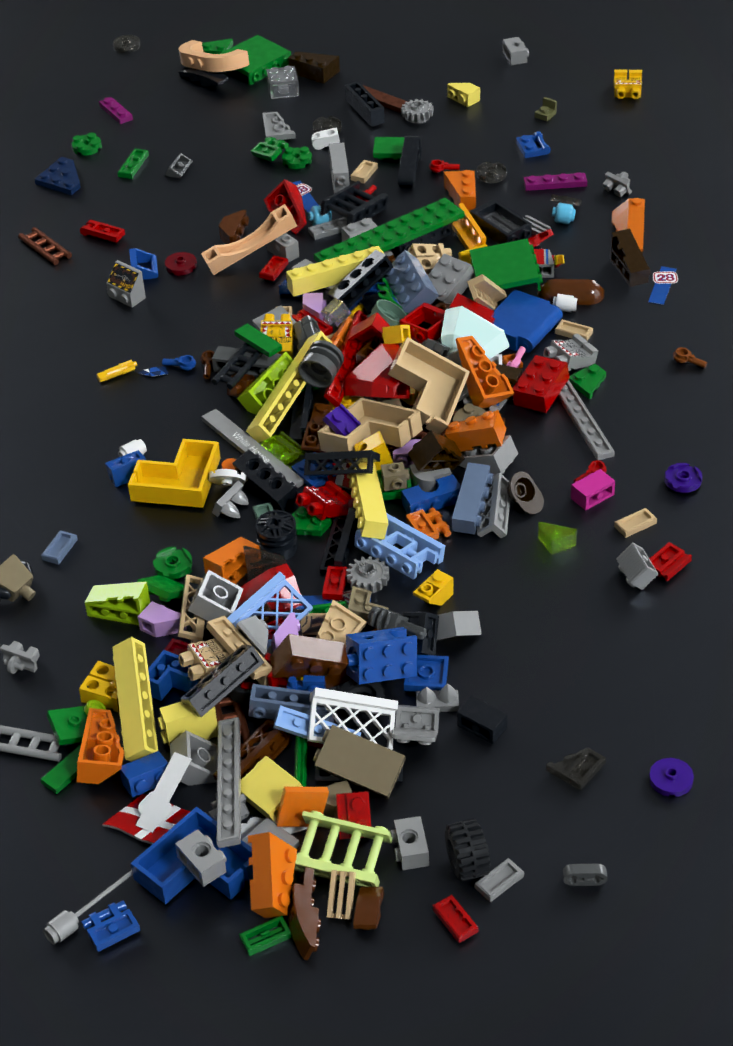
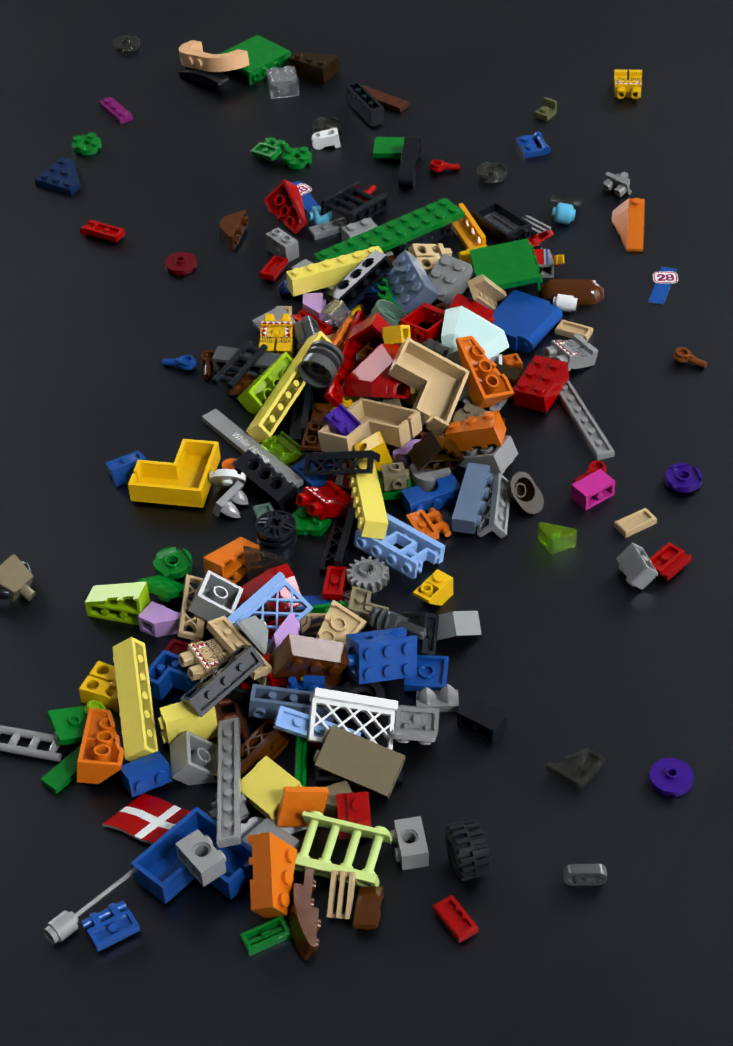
light grey hips [0,641,40,674] -> none
copper bar [18,227,72,265] -> none
sand blue tile [41,530,78,565] -> none
yellow piece [96,360,137,383] -> none
slope [106,260,146,308] -> none
green tile [117,149,149,179] -> none
white brick [118,439,147,457] -> none
blue tile [129,248,159,280] -> none
white sticker [135,752,192,833] -> none
sticker [138,366,168,377] -> none
dark grey slope [165,152,193,178] -> none
light nougat arch [201,204,297,275] -> none
green wing [202,39,233,54] -> none
green tile [234,323,282,358] -> none
light grey wing [262,112,296,140] -> none
light grey piece [329,142,350,194] -> none
tan tile [351,160,378,184] -> none
light grey gear [401,99,433,123] -> none
orange wedge [444,170,476,213] -> none
light yellow slope [447,83,480,107] -> none
light grey tile [475,858,524,902] -> none
light grey brick [503,37,529,65] -> none
bright pink plate [506,346,526,368] -> none
magenta plate [524,172,587,191] -> none
green wing [569,363,606,399] -> none
dark brown wedge [610,229,651,287] -> none

